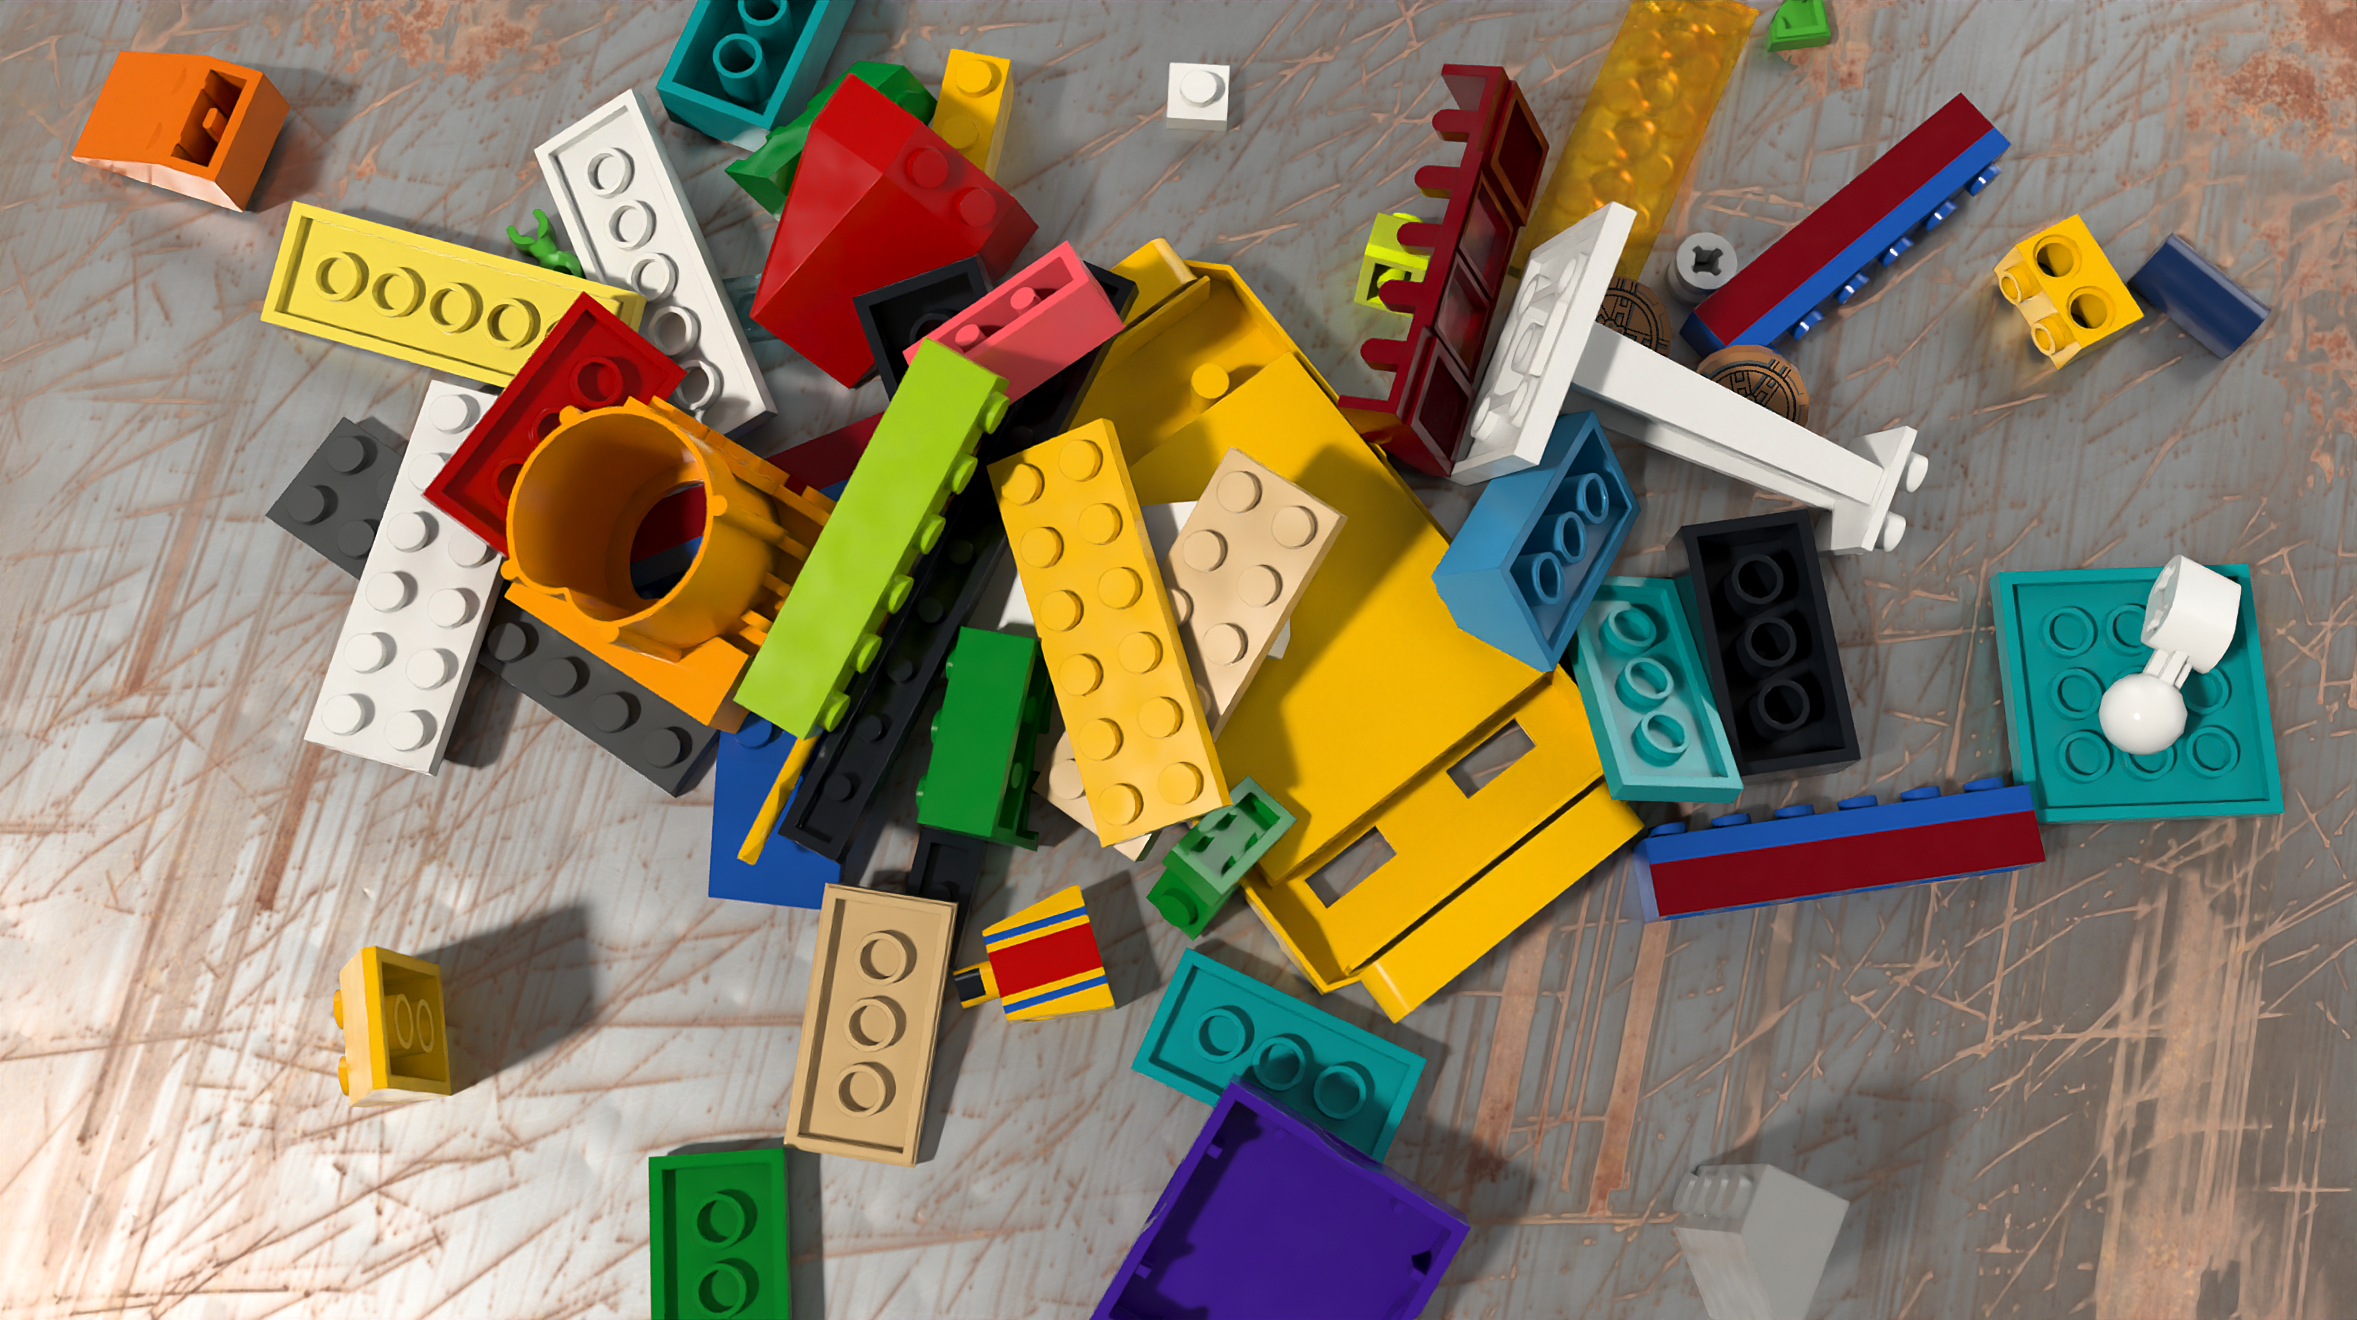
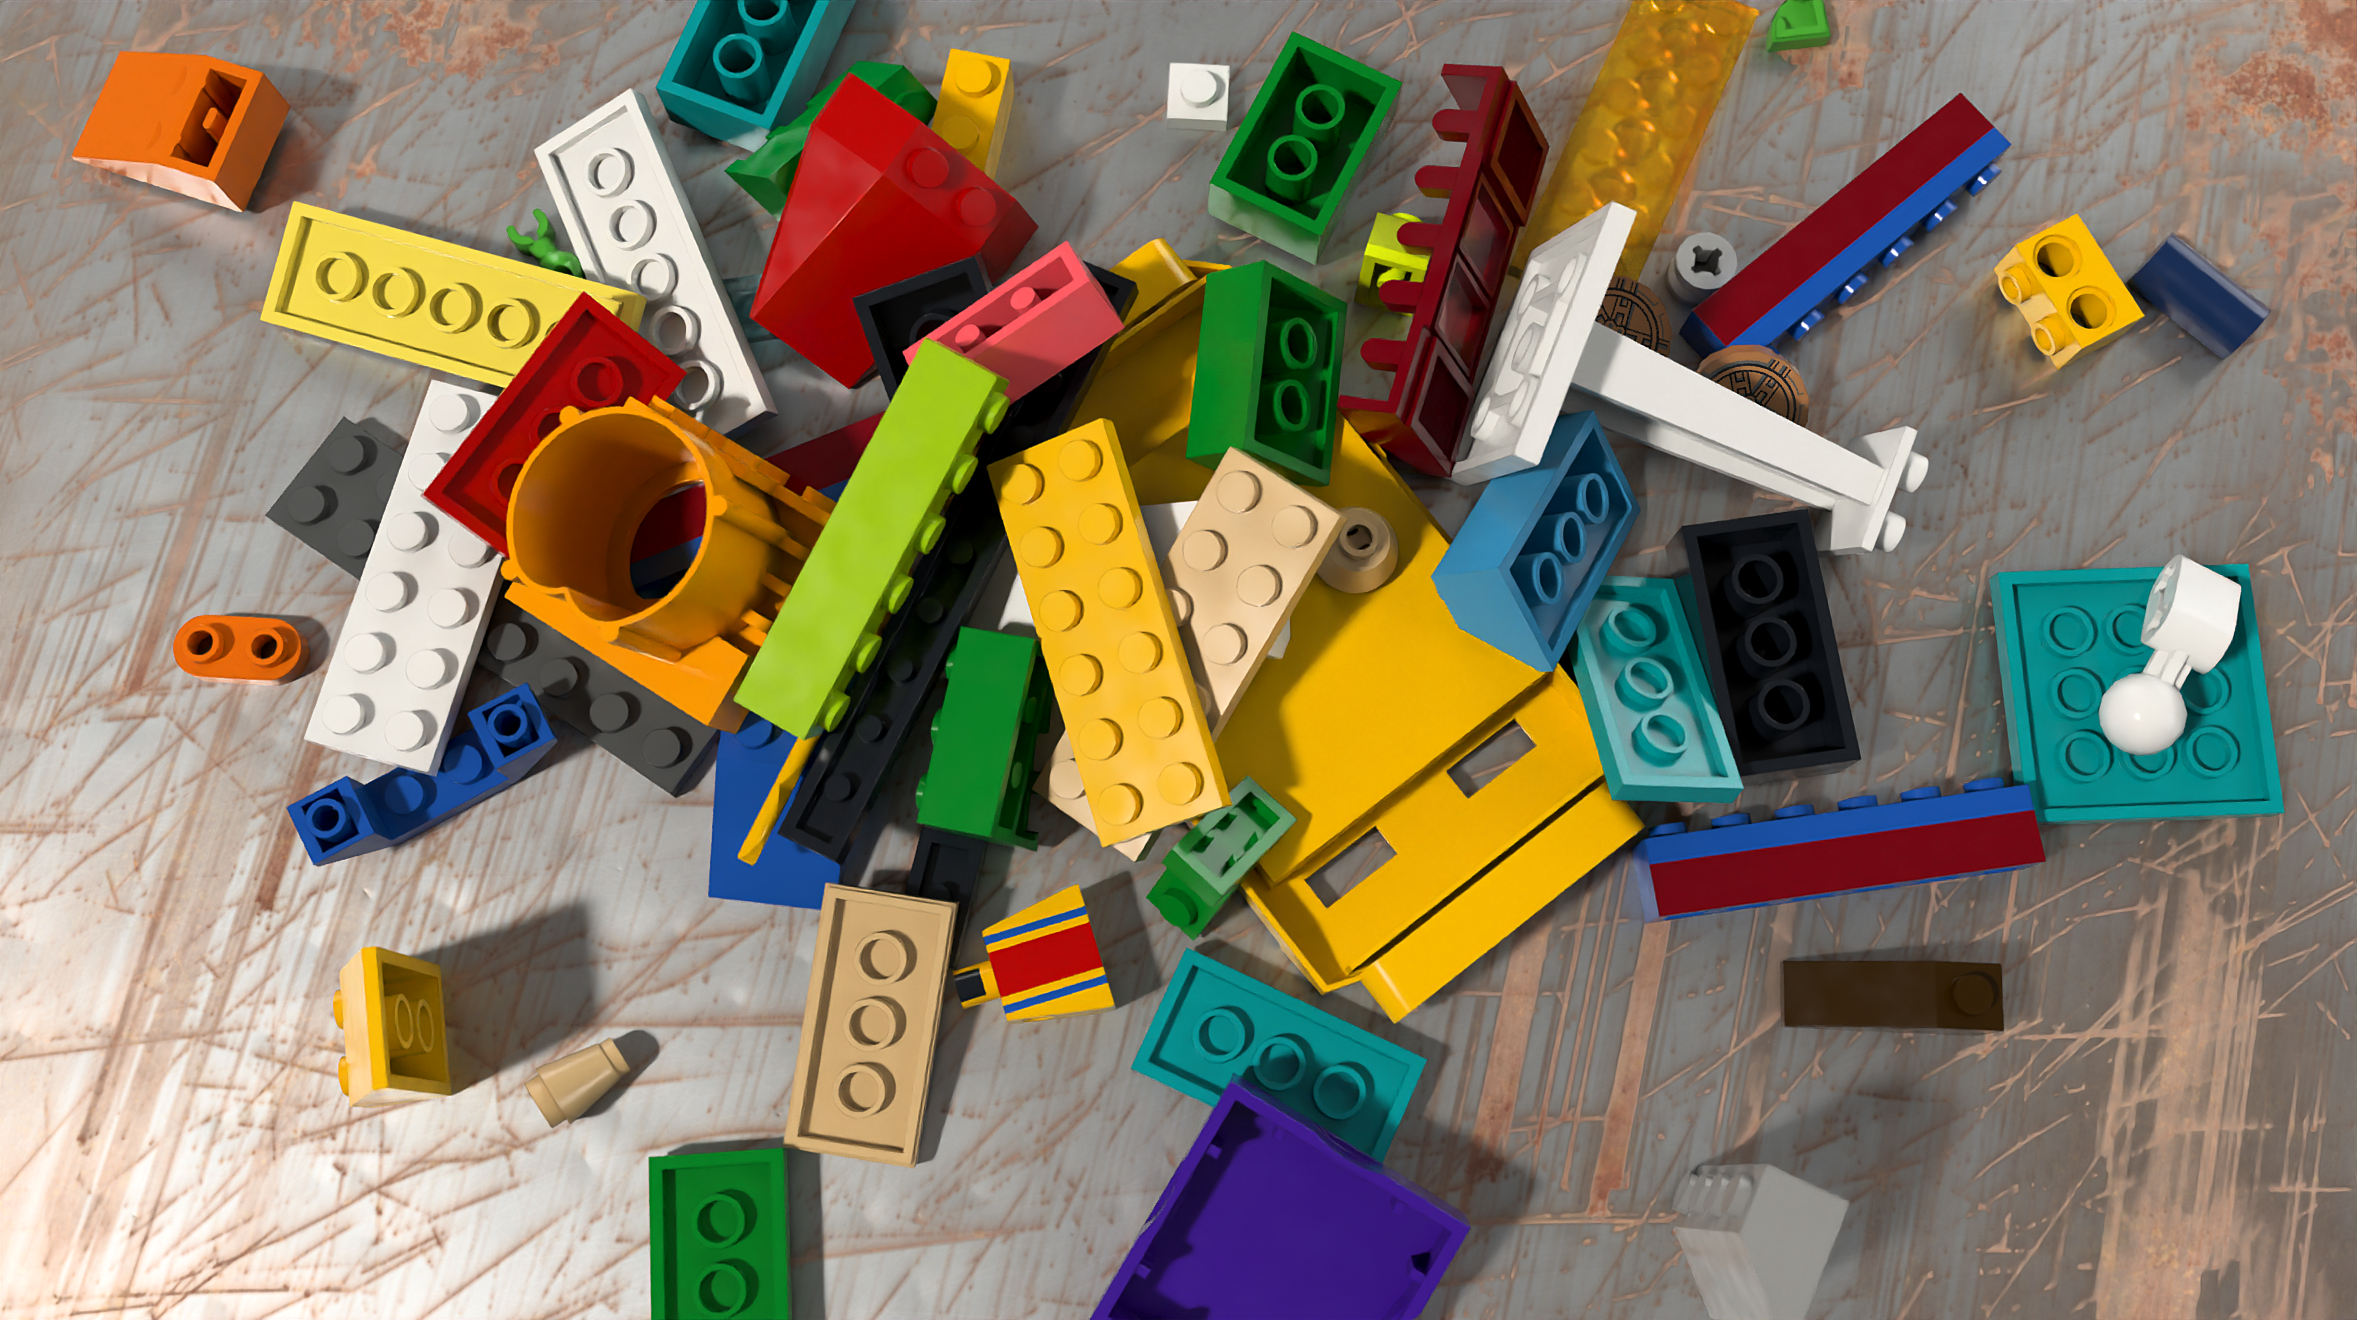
none -> orange plate [173,615,310,686]
none -> blue slope [286,682,558,867]
none -> tan cone [524,1037,631,1129]
none -> green slope [1185,260,1348,487]
none -> green brick [1207,31,1403,265]
none -> tan cone [1317,506,1399,593]
none -> dark brown slope [1780,961,2004,1036]

